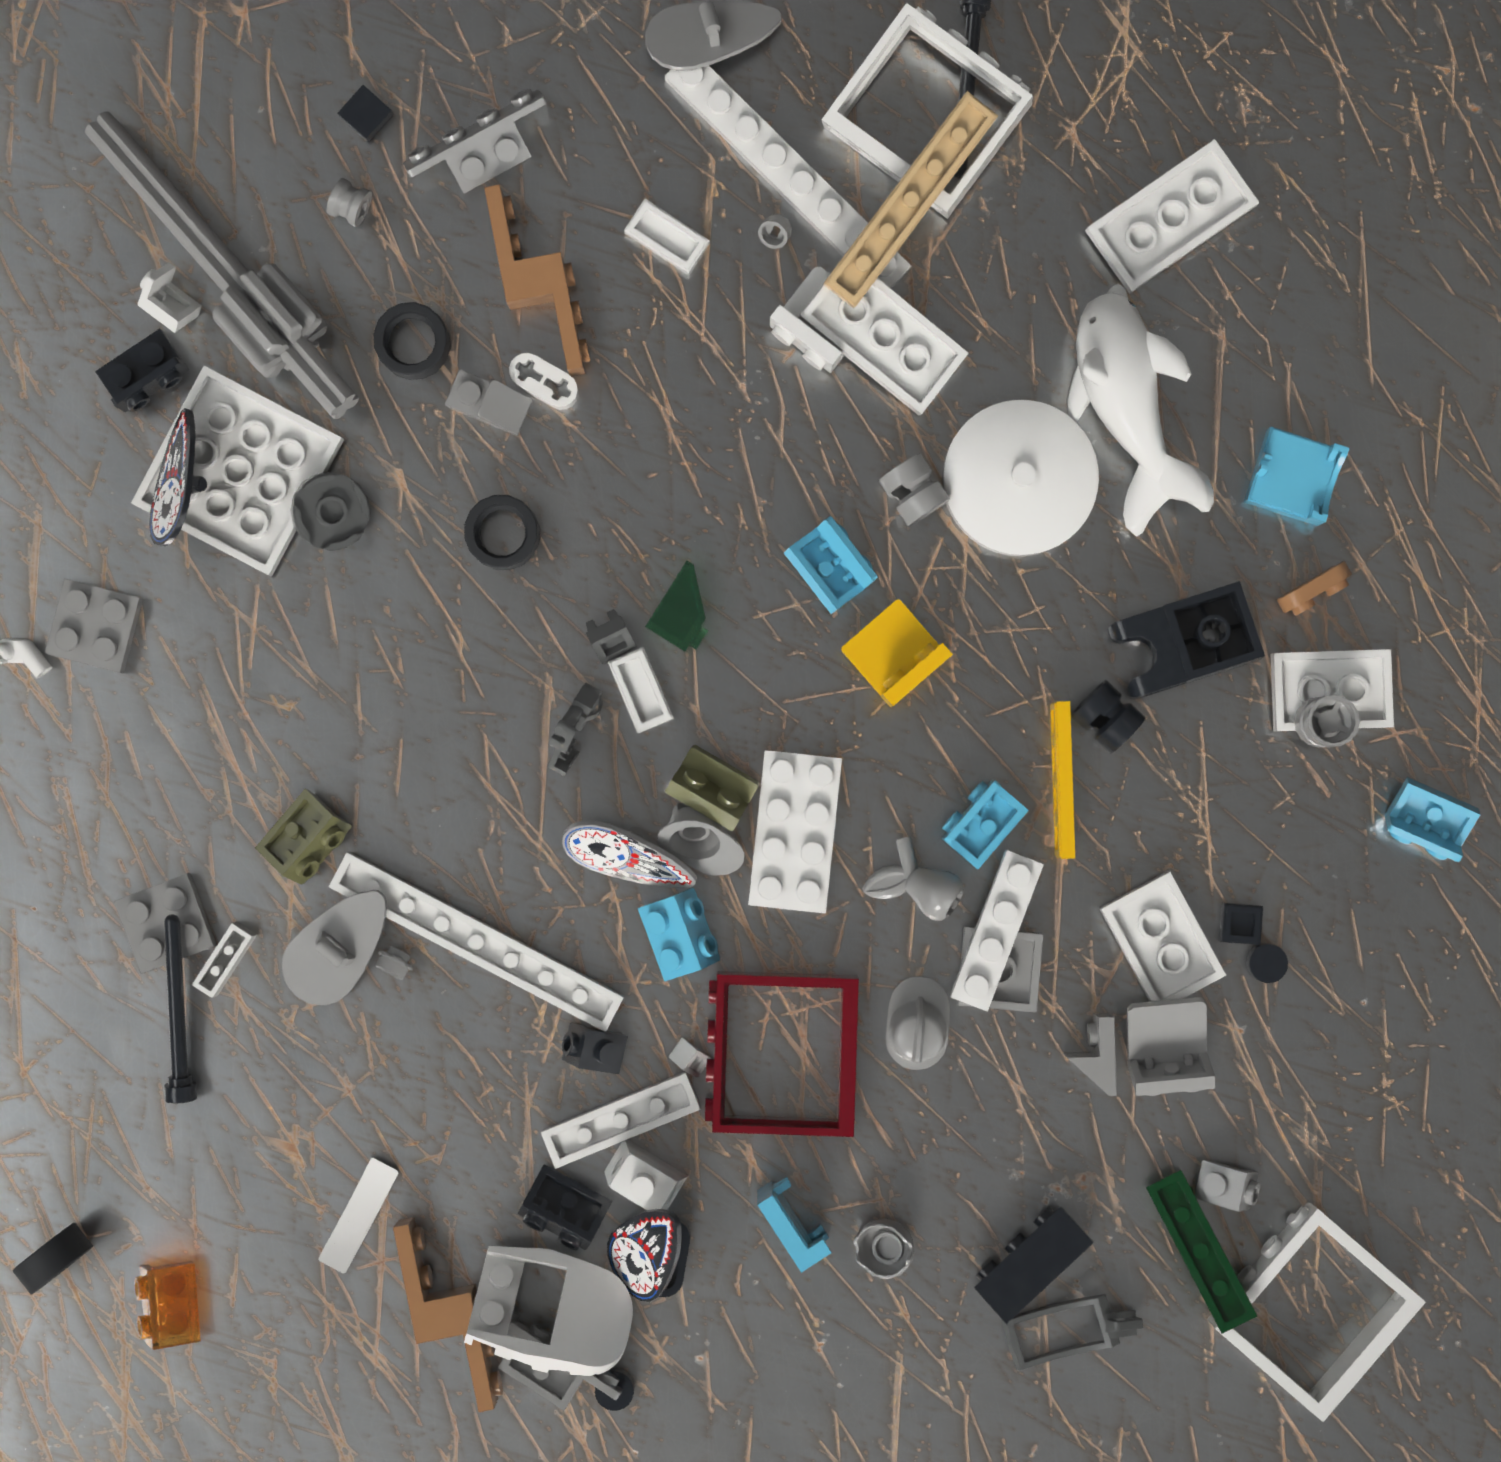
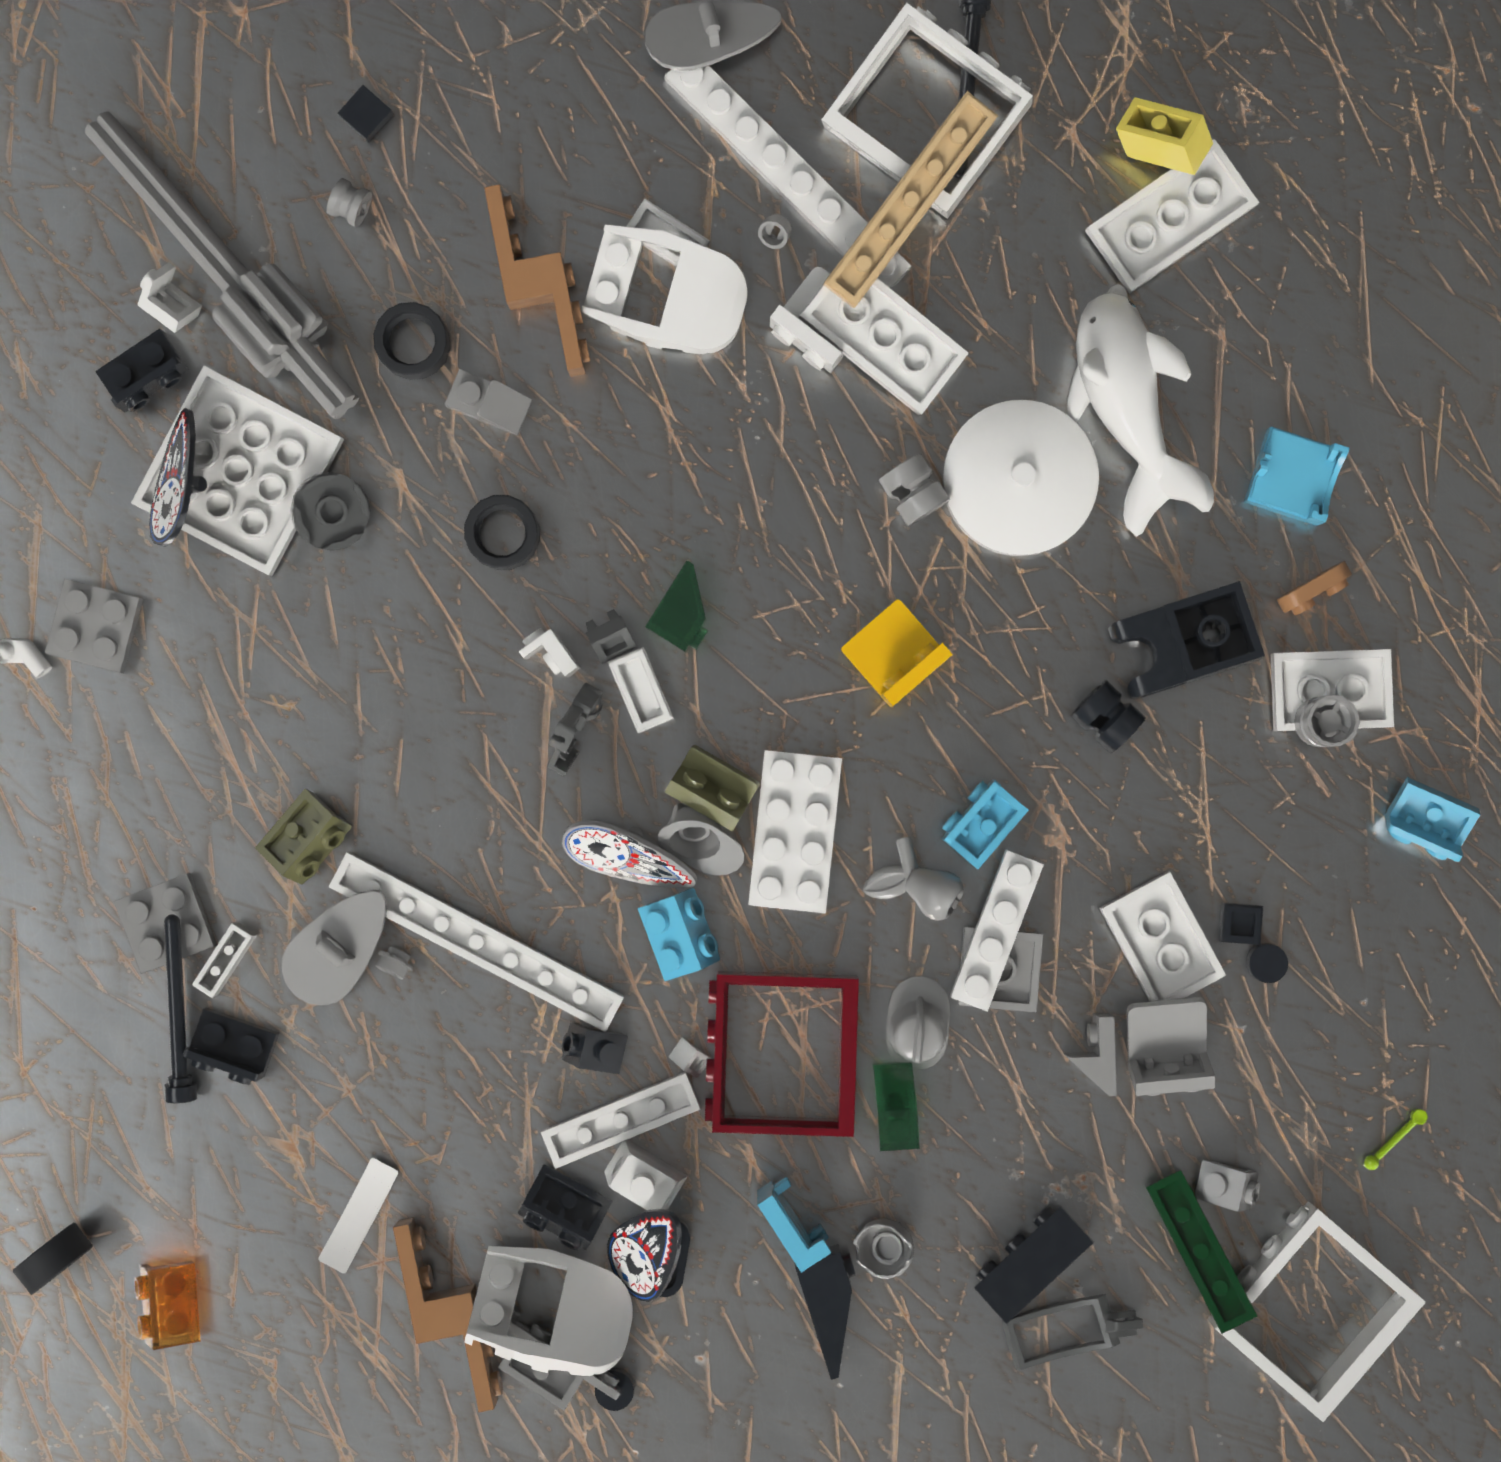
light grey bracket [403,89,547,193] -> none
white beam [509,353,579,410] -> none
medium azure bracket [784,516,878,614] -> none
yellow tile [1050,701,1075,859] -> none
none -> black bracket [182,1007,280,1085]
none -> white bracket [519,628,581,677]
none -> white slope [581,225,748,354]
none -> black slope [795,1244,856,1380]
none -> clear green slope [873,1062,920,1151]
none -> light yellow brick [1116,97,1213,175]
none -> lime hinge [1364,1108,1428,1170]

